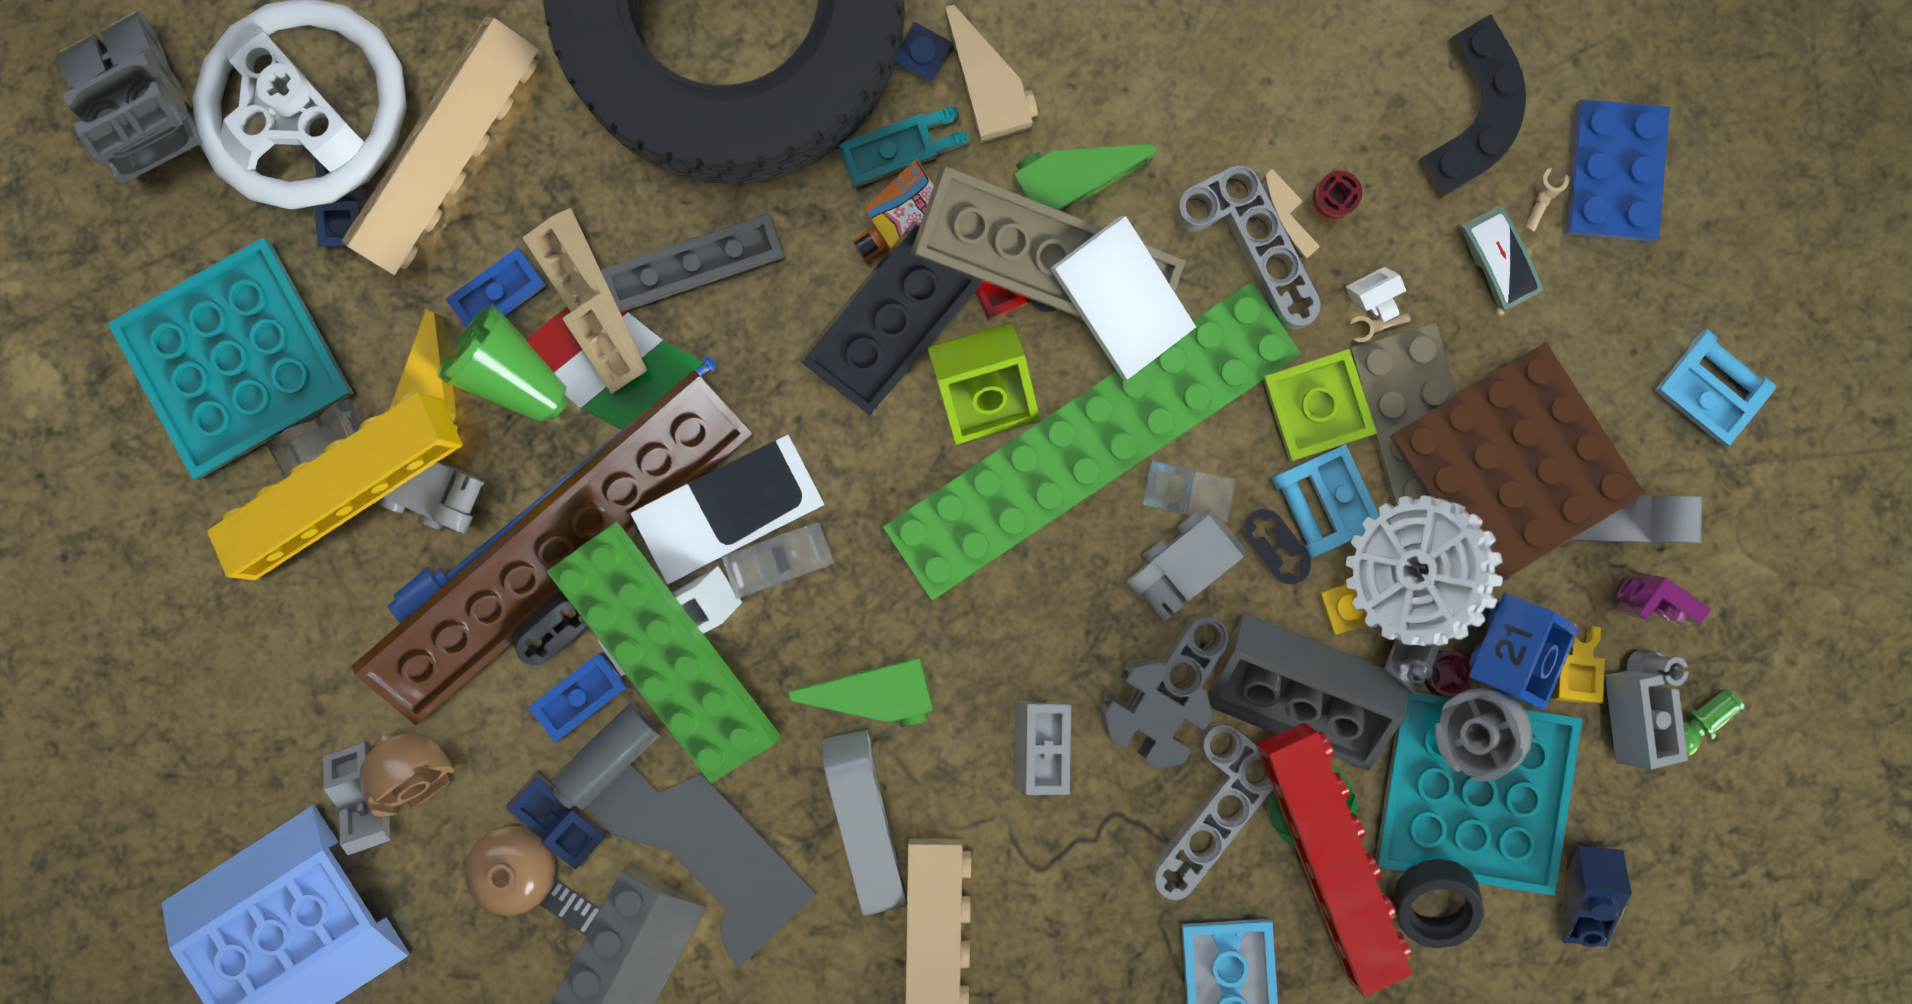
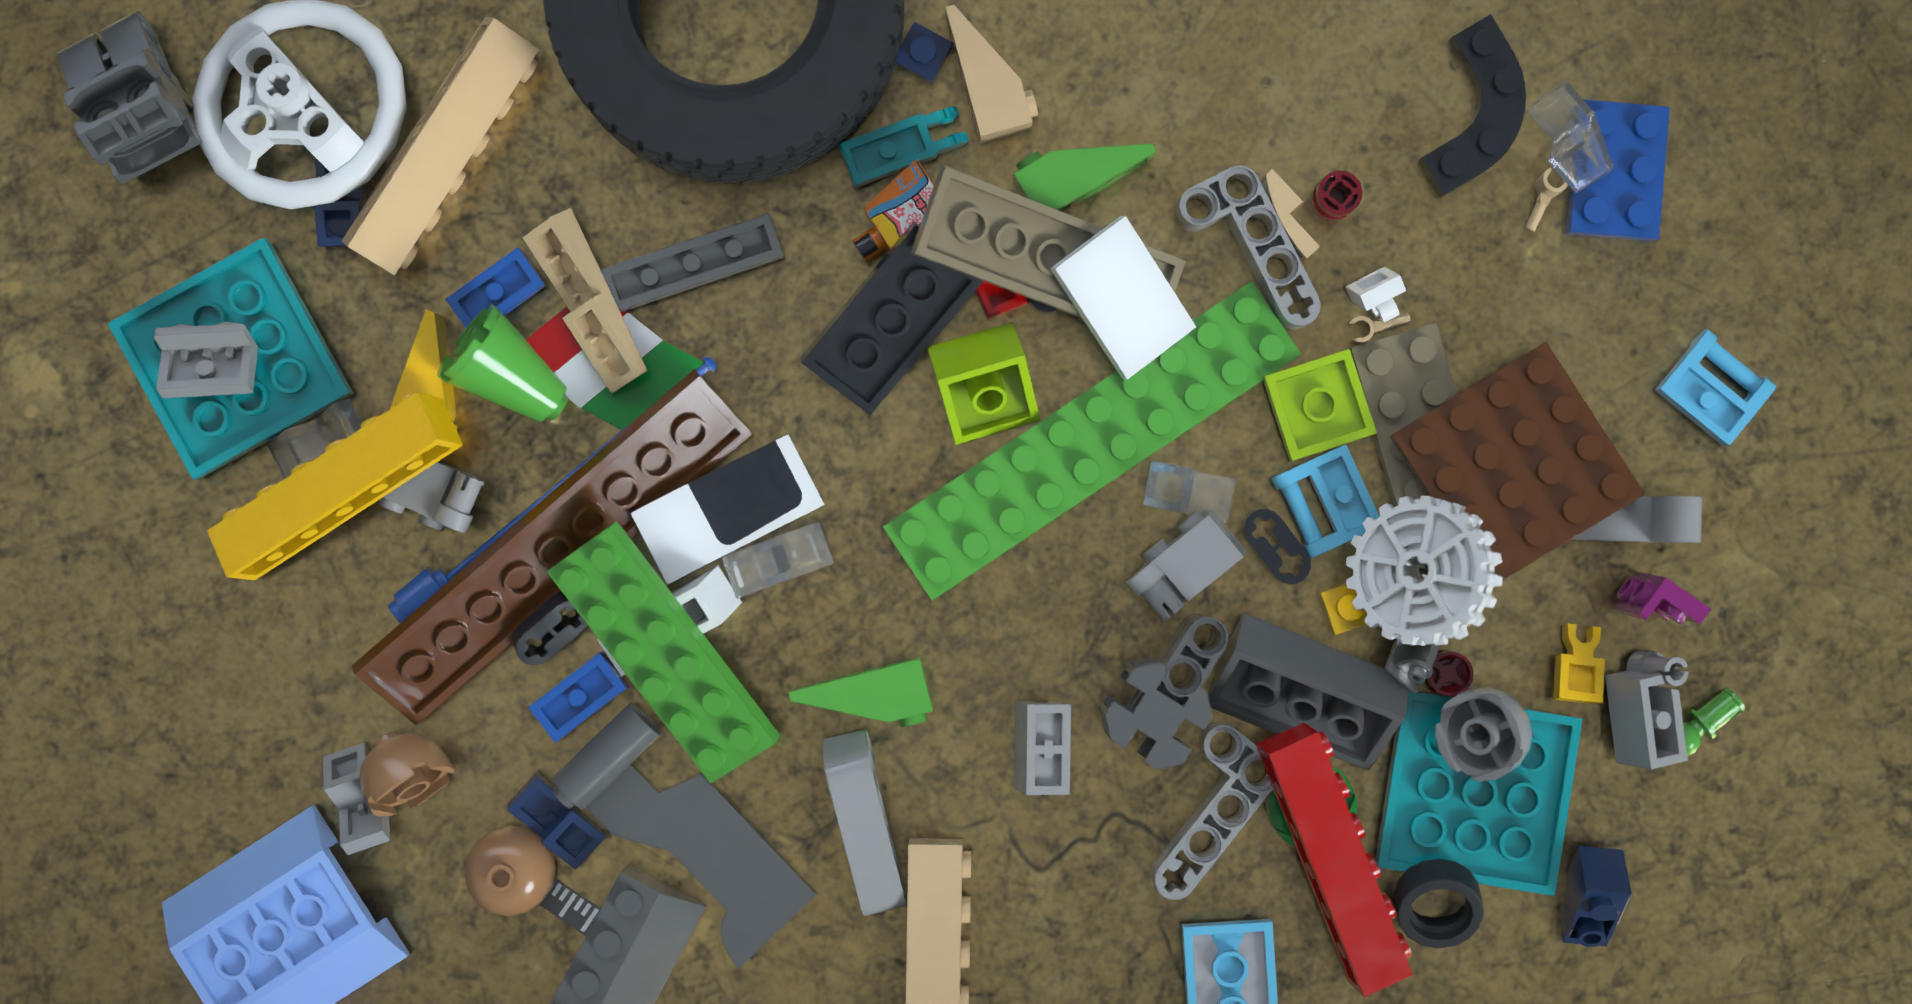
slope [1461,206,1544,310] -> none
blue brick [1469,593,1579,711] -> none
none -> light grey bracket [153,322,258,398]
none -> clear slope [1527,80,1614,193]

